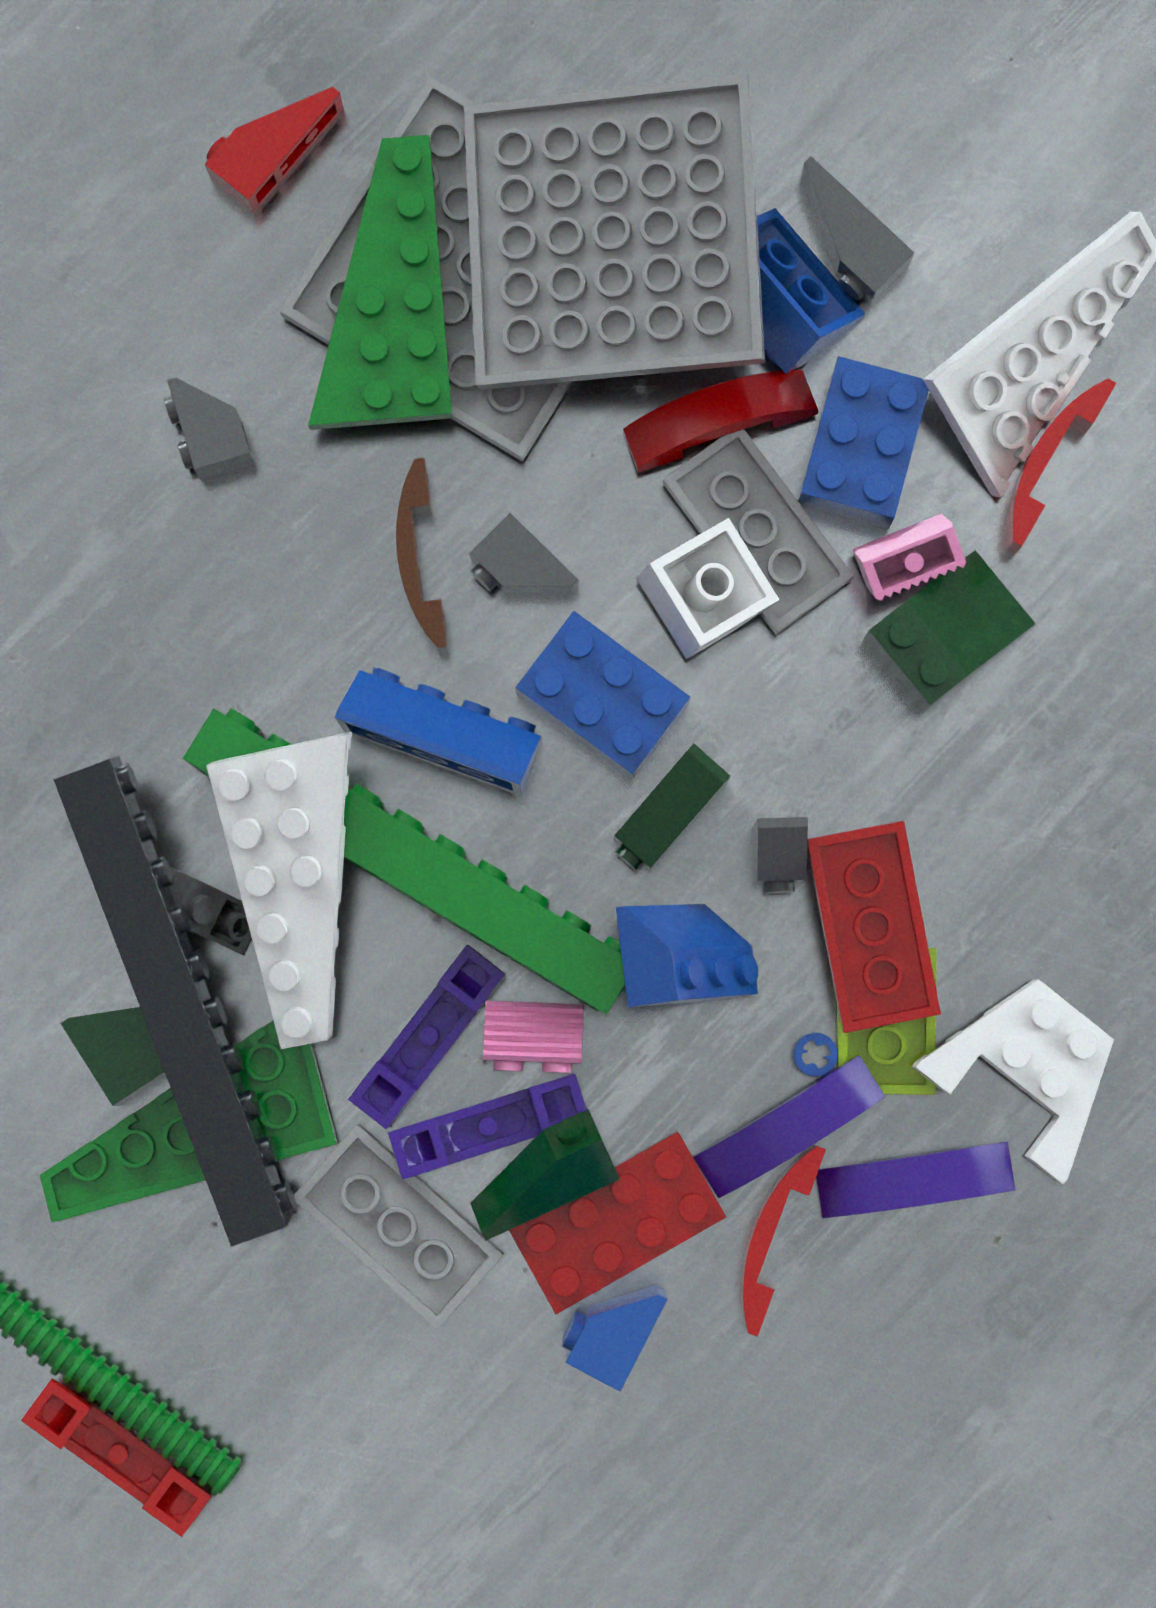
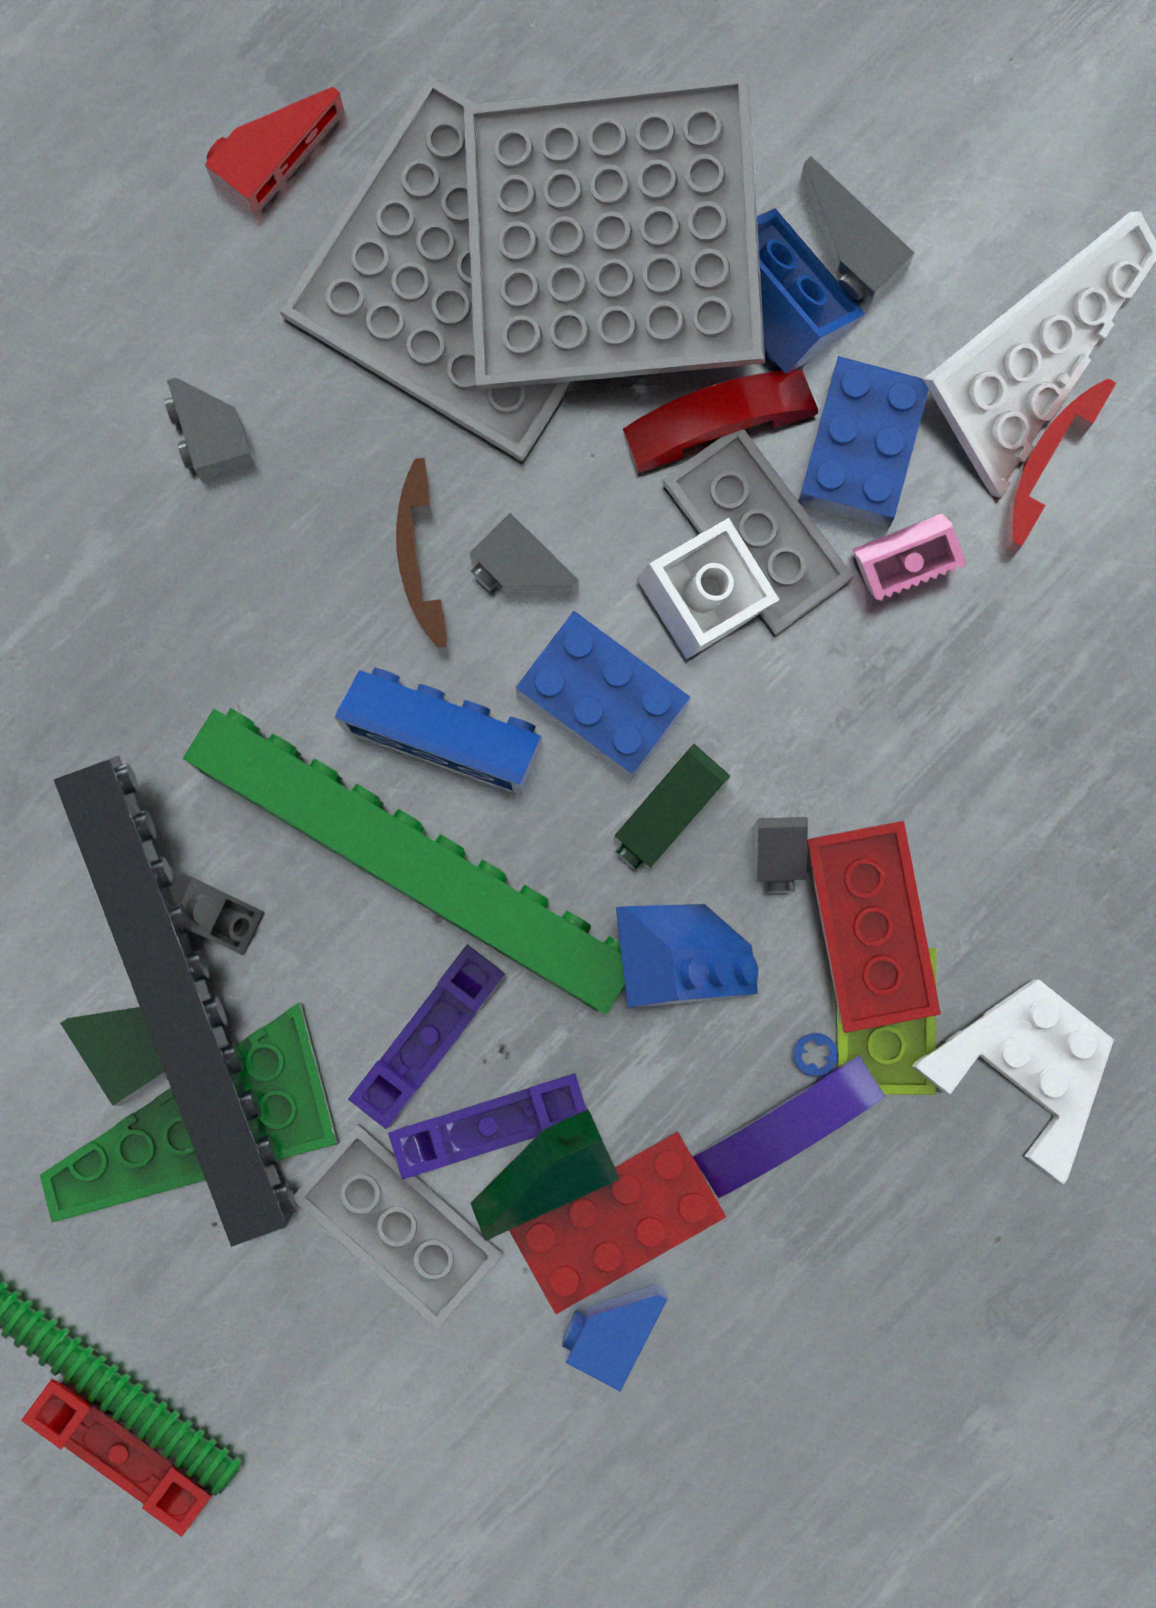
white wing [206,731,352,1049] -> none
green wing [308,135,453,430] -> none
bright pink brick [483,1001,584,1073] -> none
red slope [741,1145,826,1337] -> none
dark purple slope [816,1141,1016,1218] -> none
dark green slope [863,550,1036,713] -> none

